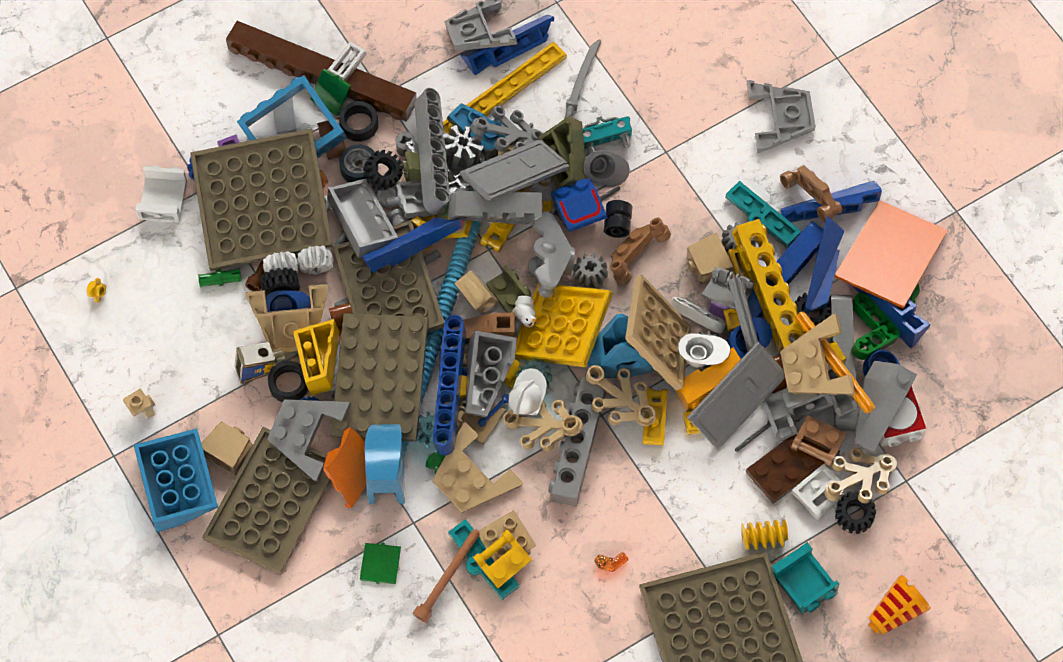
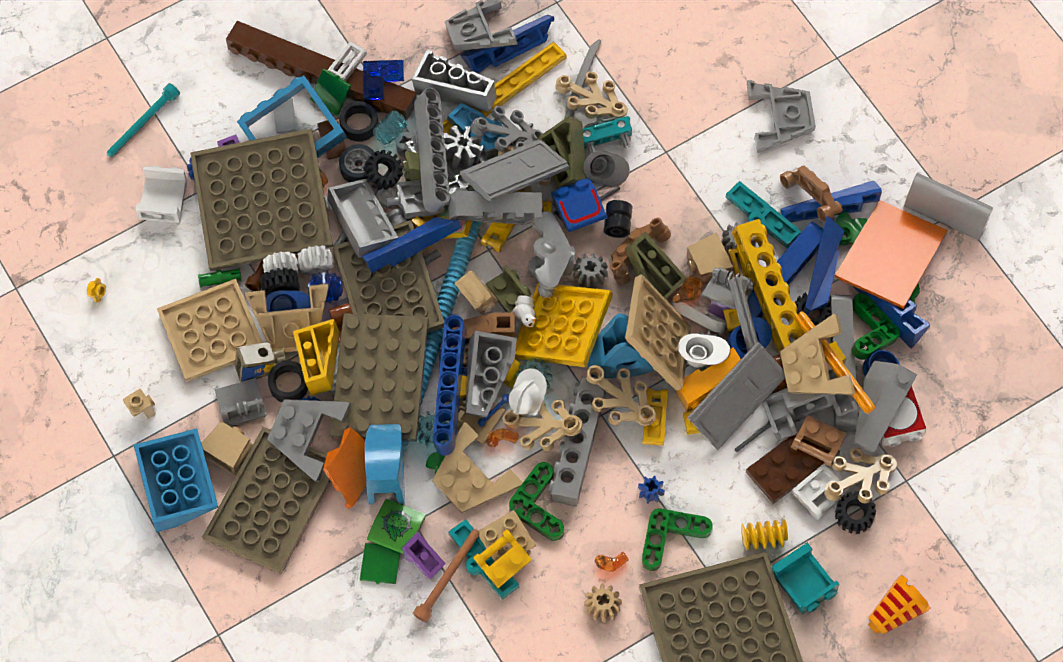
none -> teal piece [107,83,180,157]
none -> tan plate [157,279,263,383]
none -> light grey hinge [215,378,267,427]
none -> clear blue gear [307,271,343,304]
none -> clear blue plate [363,60,404,100]
none -> bright green slope [367,499,426,554]
none -> clear light blue gear [373,111,407,145]
none -> medium lavender slope [402,532,446,579]
none -> light grey wedge [412,49,497,112]
none -> clear orange arm [486,428,519,447]
none -> green beam [509,462,564,541]
none -> tan plant [555,72,628,119]
none -> tan gear [584,583,622,622]
none -> olive wedge [625,232,687,299]
none -> blue gear [638,475,665,504]
none -> green beam [642,508,713,571]
none -> clear orange animal [672,276,702,303]
none -> green plate [836,211,868,246]
none -> light grey slope [904,173,993,240]

